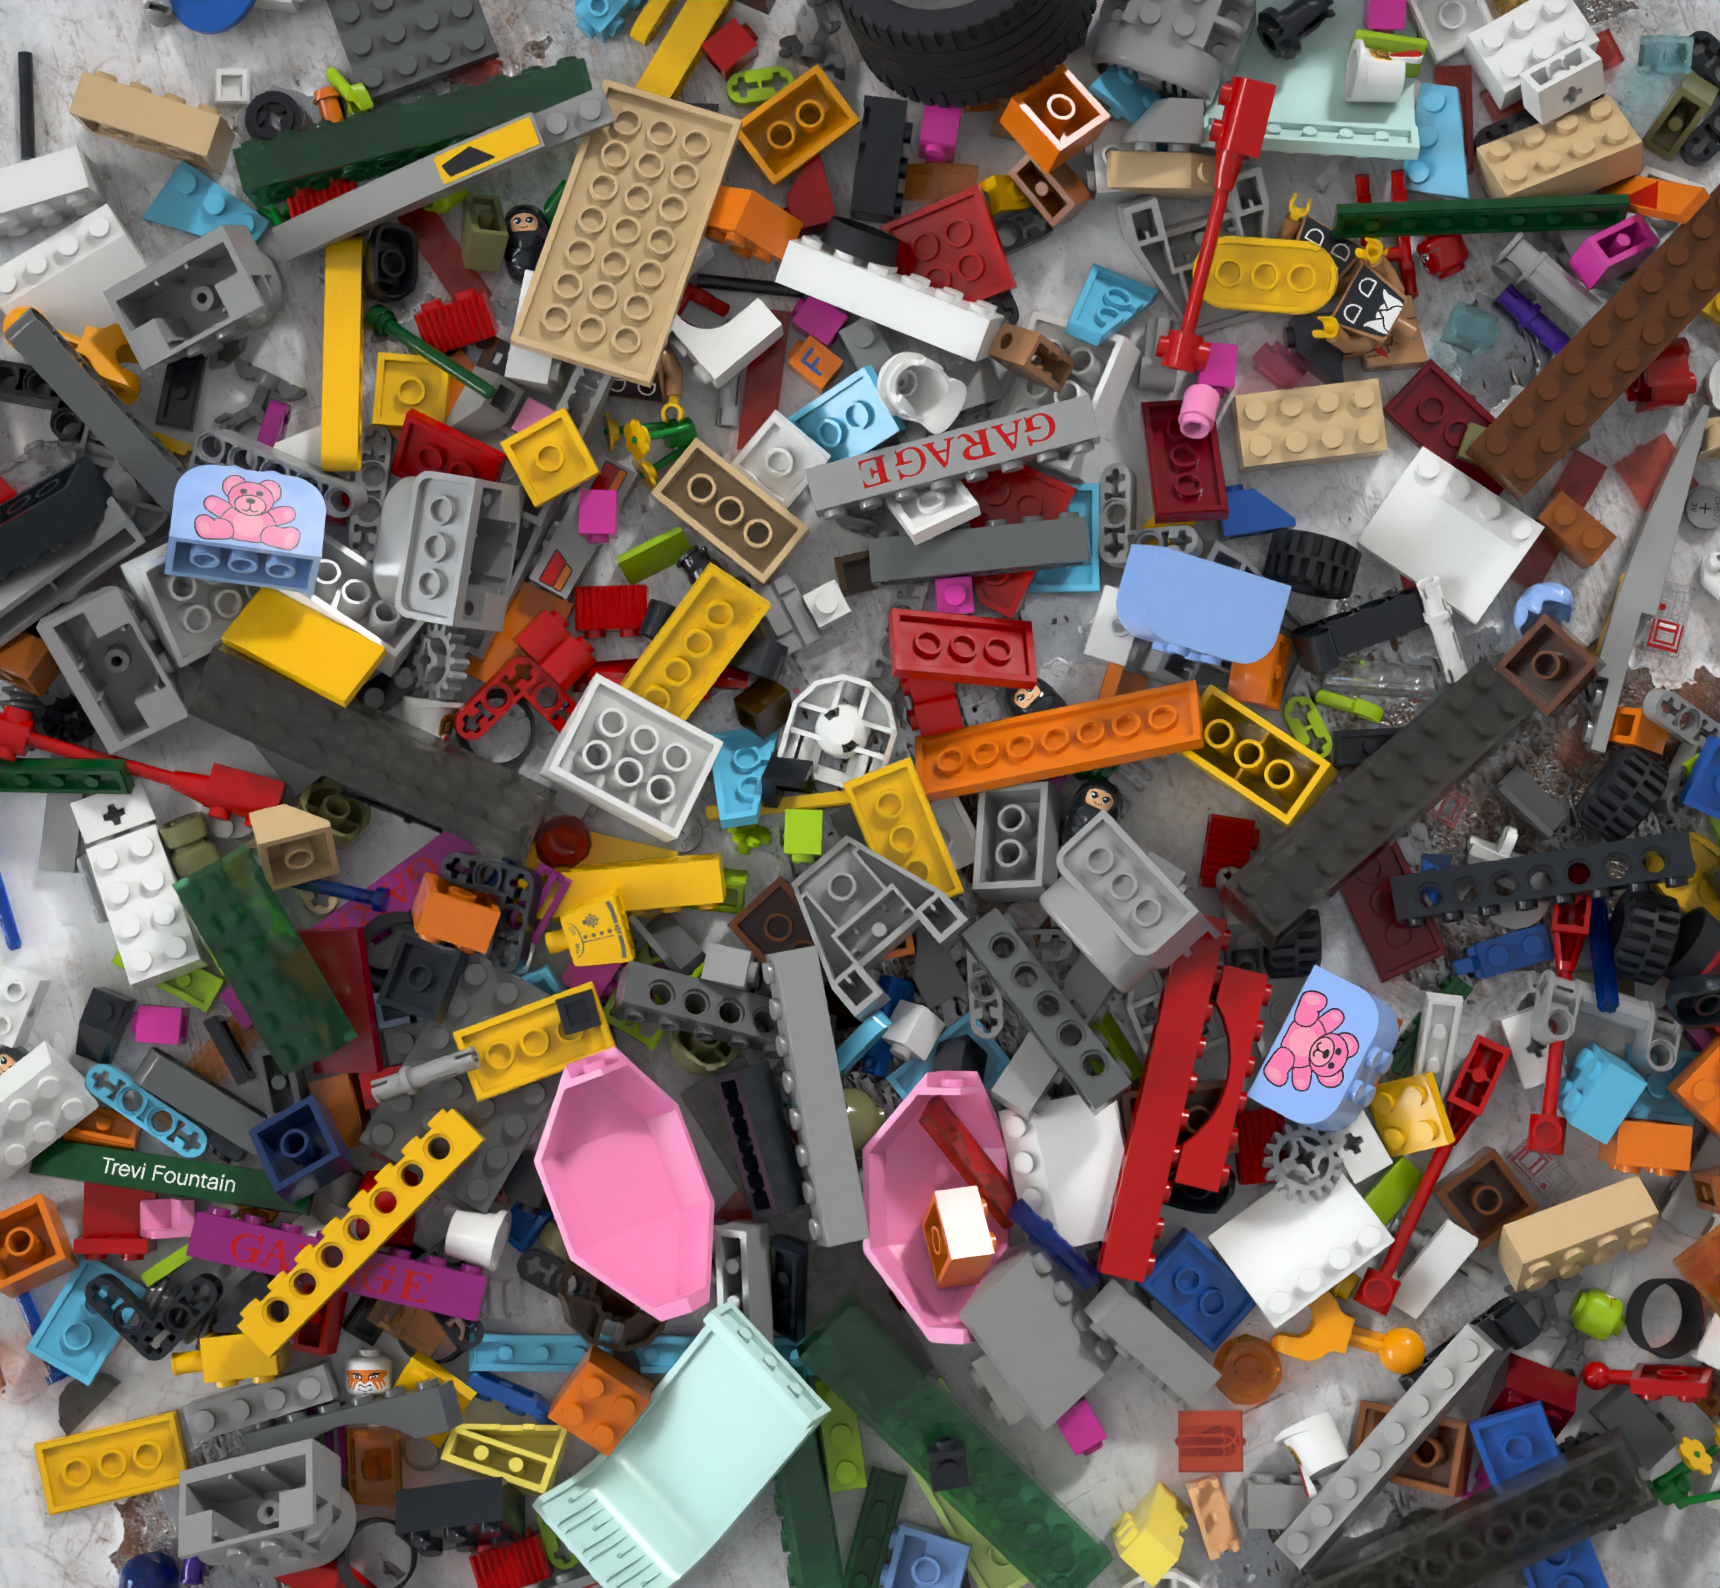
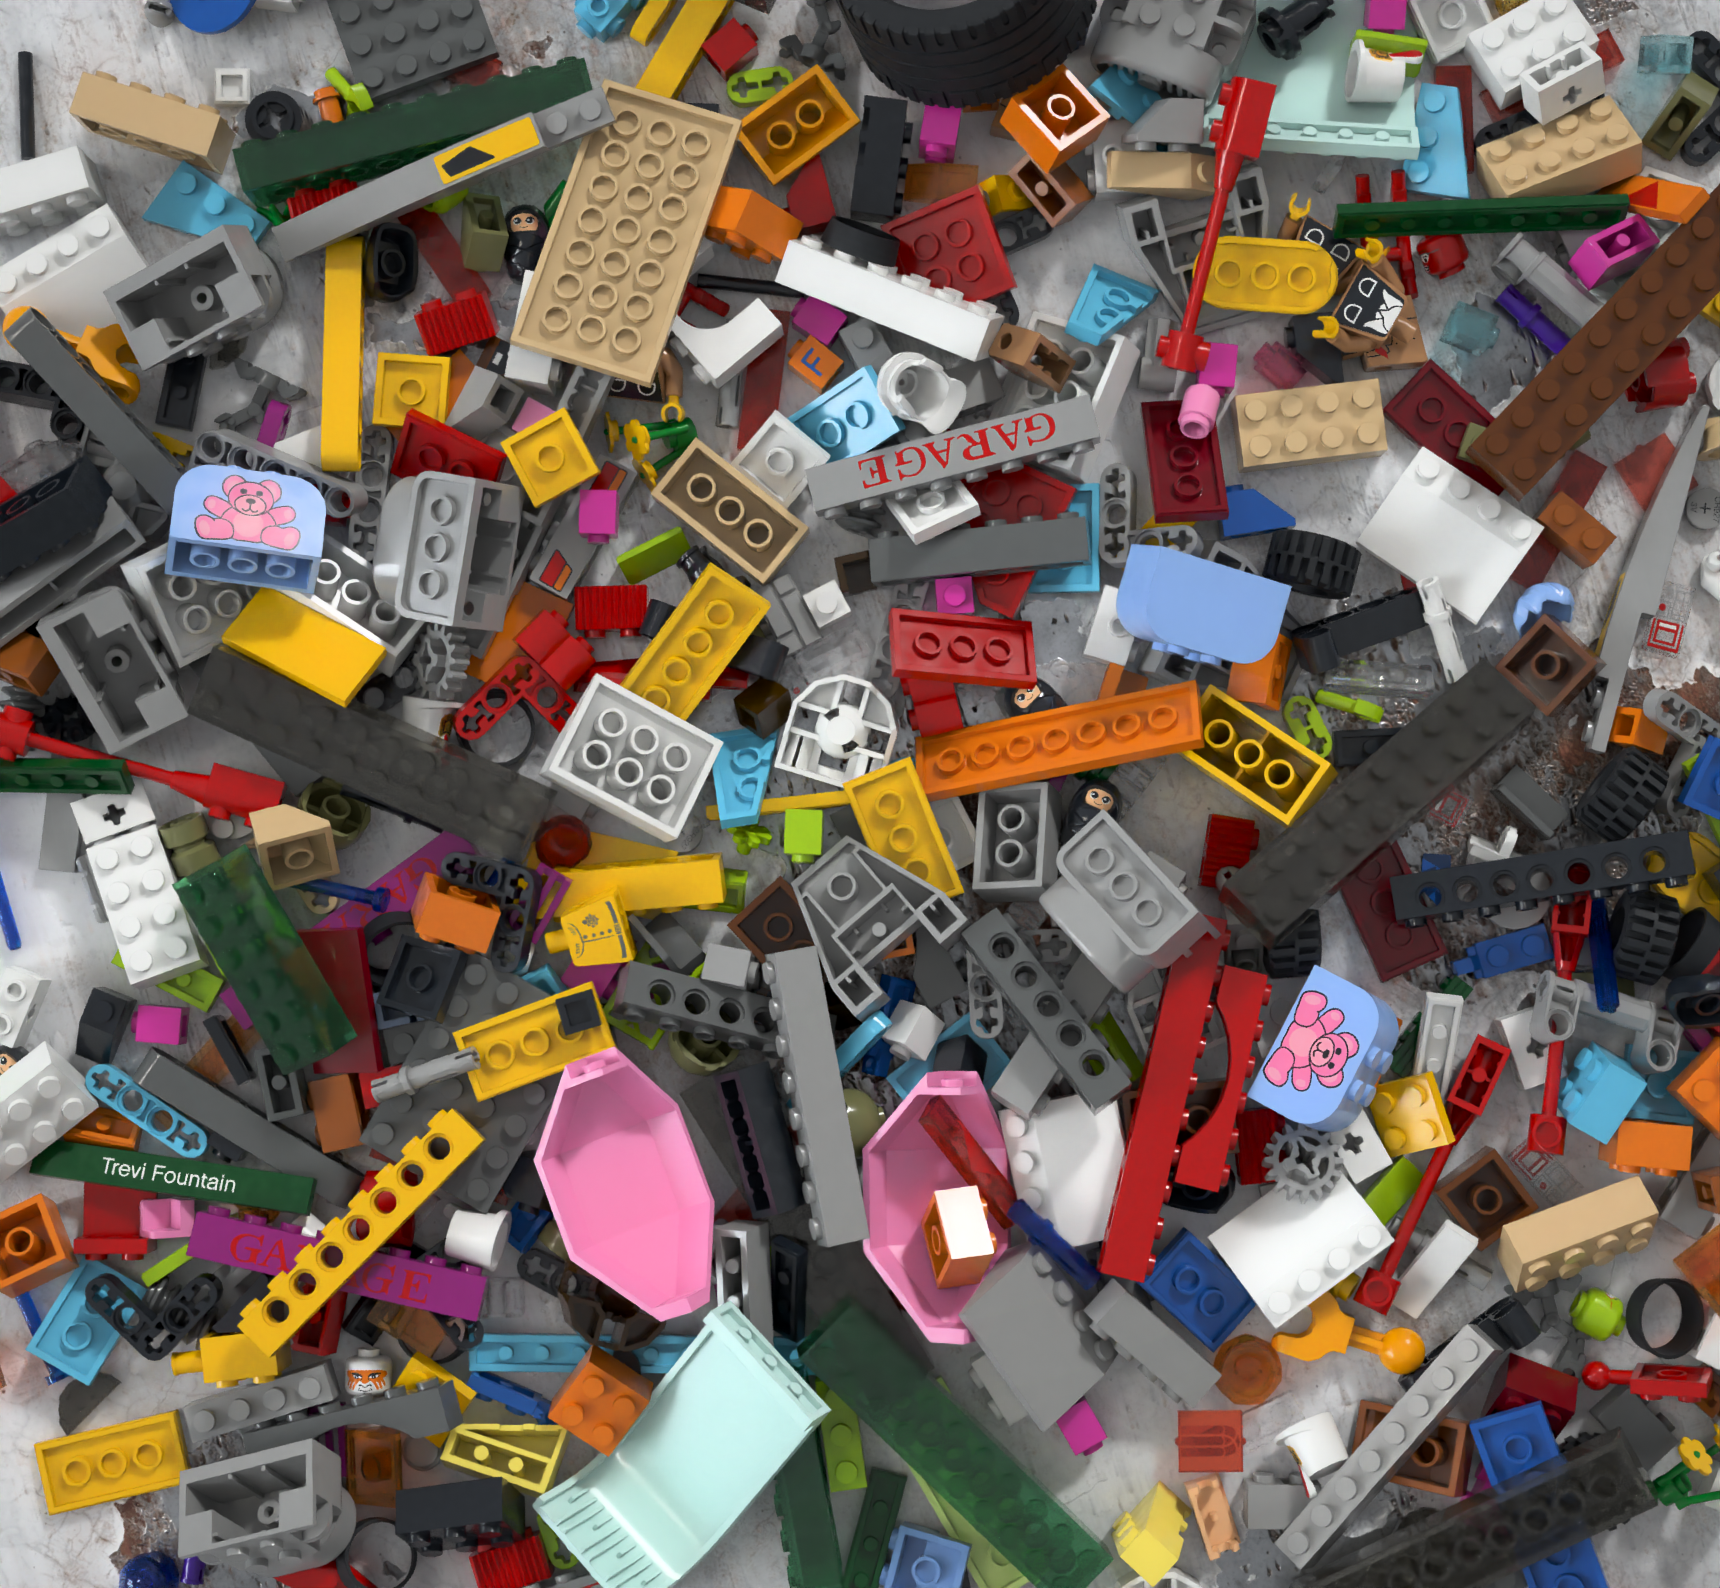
dark blue brick [248,1094,356,1205] -> none
dark green piece [364,304,496,399] -> none
black panel [761,756,815,808] -> none
black bracket [926,1436,970,1492] -> none

